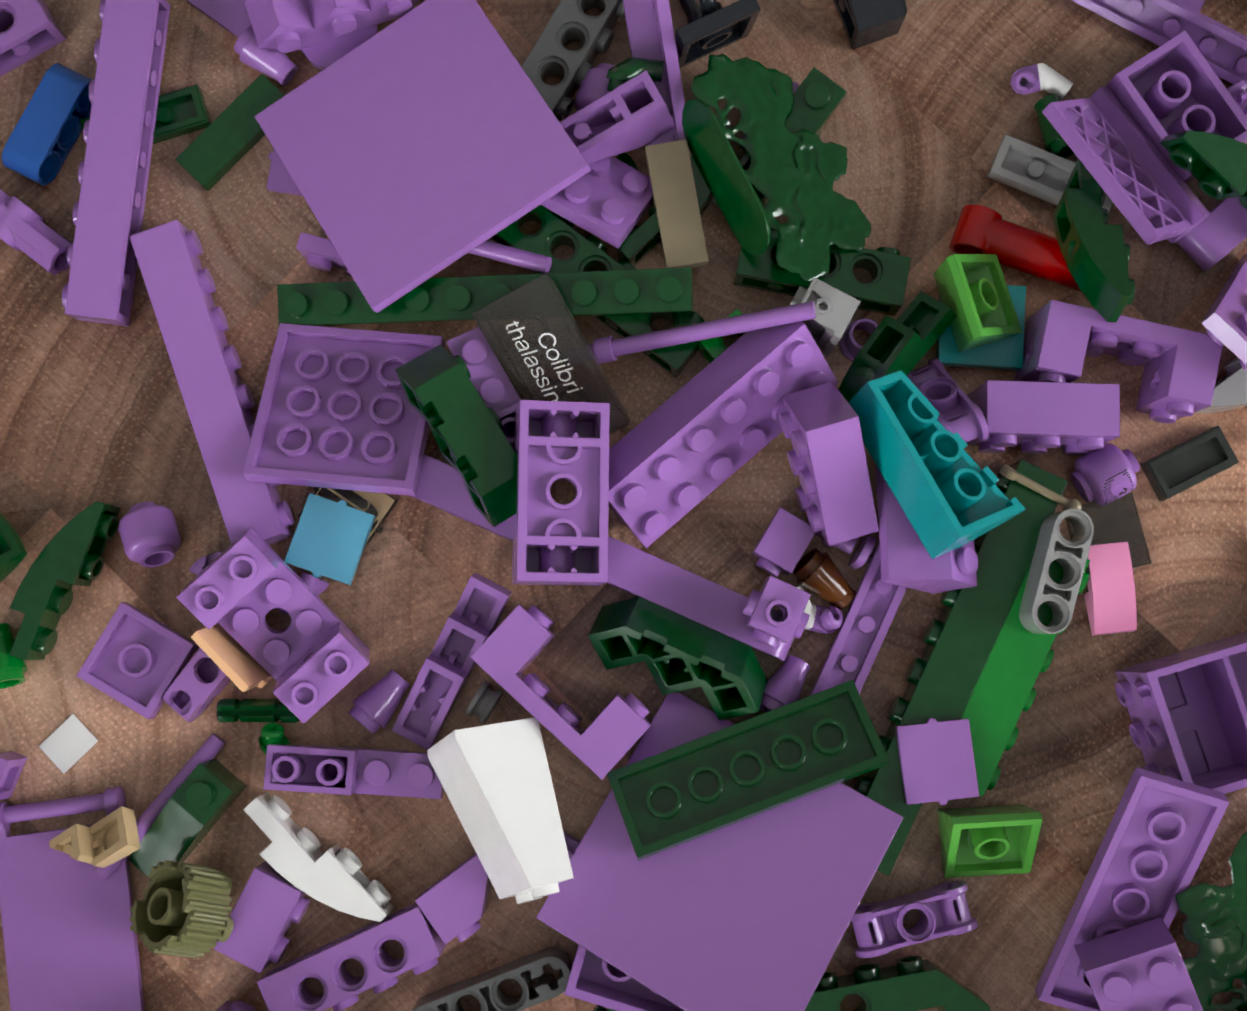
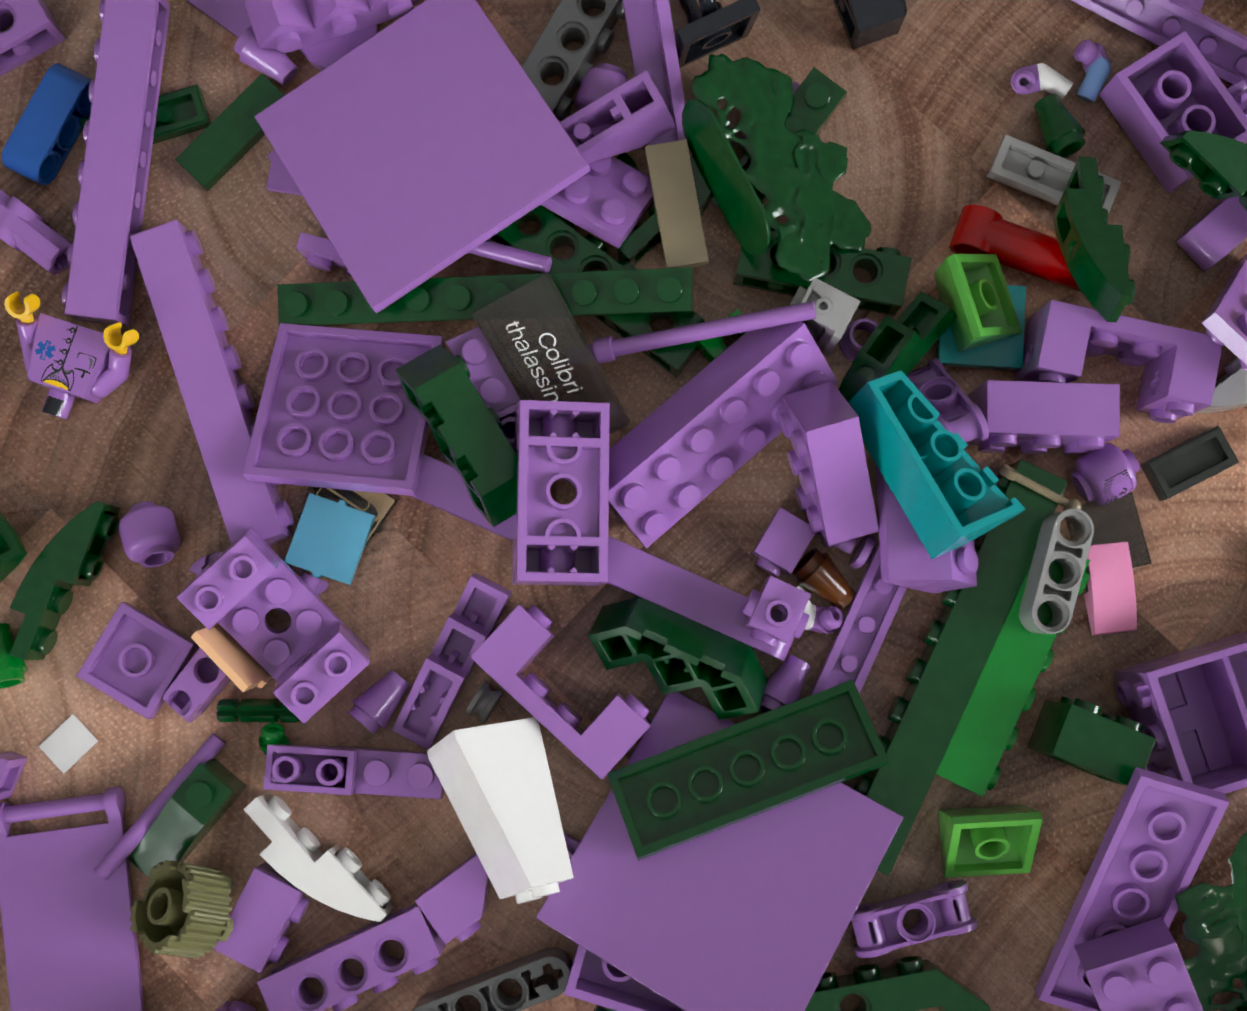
tan slope [49,806,140,868] -> none
dark green arm [606,57,664,92] -> none
medium lavender piece [895,718,979,805] -> none
medium lavender fence [1042,86,1210,245] -> none
none -> medium lavender torso [4,291,139,420]
none -> dark green brick [1027,696,1156,787]
none -> medium blue arm [1074,40,1111,103]

